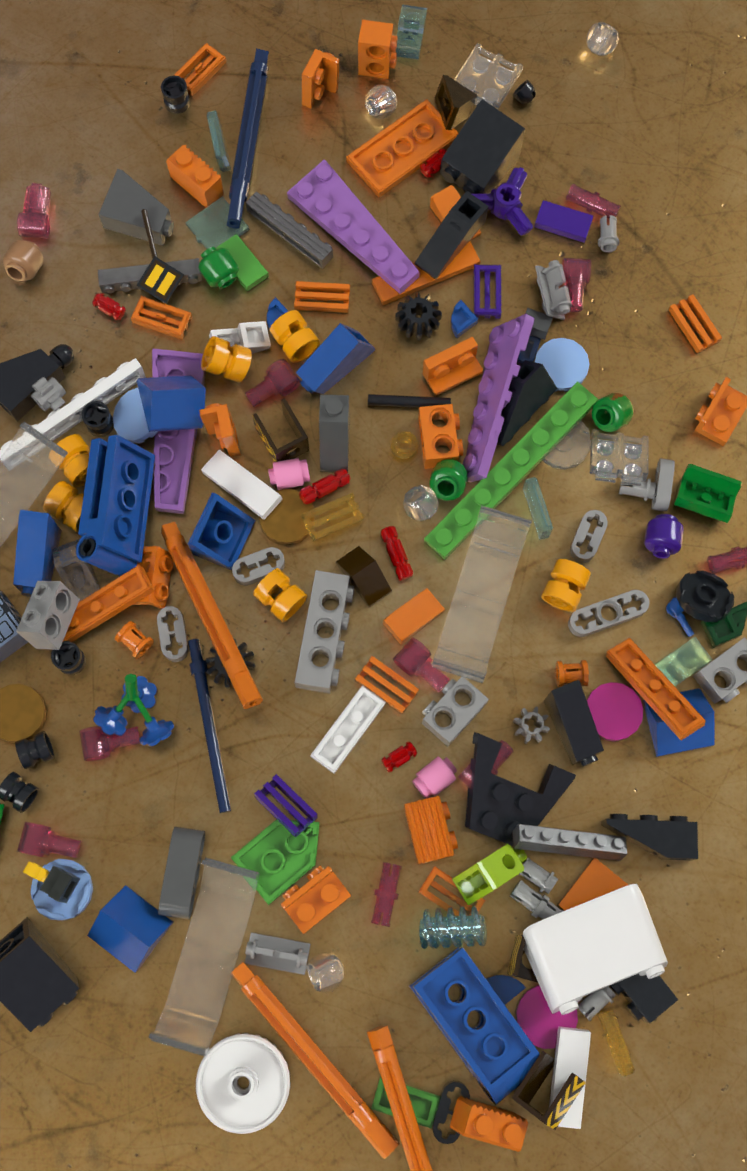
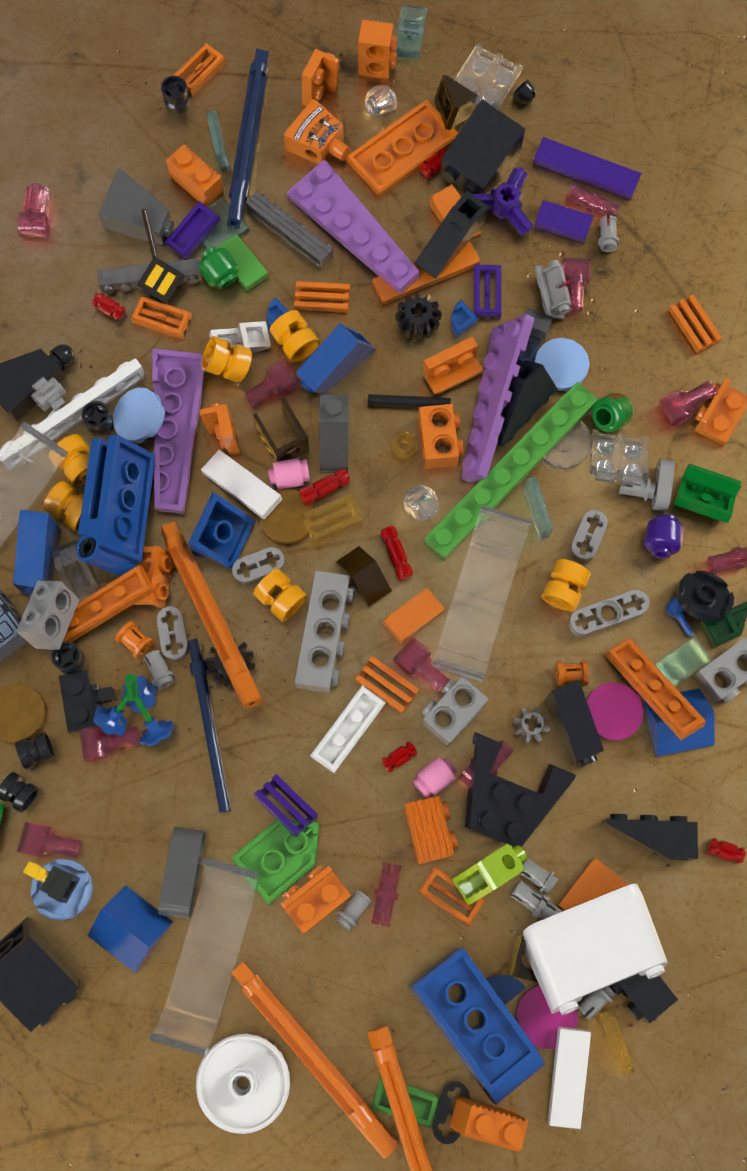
medium nougat head [3,240,44,281] -> none
blue slope [137,375,206,432] -> none
light grey hinge [245,933,311,975] -> none
clear piece [306,953,344,993] -> none
clear light blue piece [419,906,487,949] -> none
green head [429,459,468,501] -> none
dark brown piece [512,1051,585,1130] -> none
flat silver piece [513,824,628,861] -> none
clear piece [586,21,619,56] -> none
none -> black hinge [59,670,117,734]
none -> light grey pin [143,650,175,689]
none -> dark purple tile [165,201,221,260]
none -> orange torso [283,99,350,164]
none -> light grey pin [335,890,372,931]
none -> dark purple tile [533,137,642,200]
none -> clear pink pin [659,380,718,426]
none -> red piece [707,838,746,863]

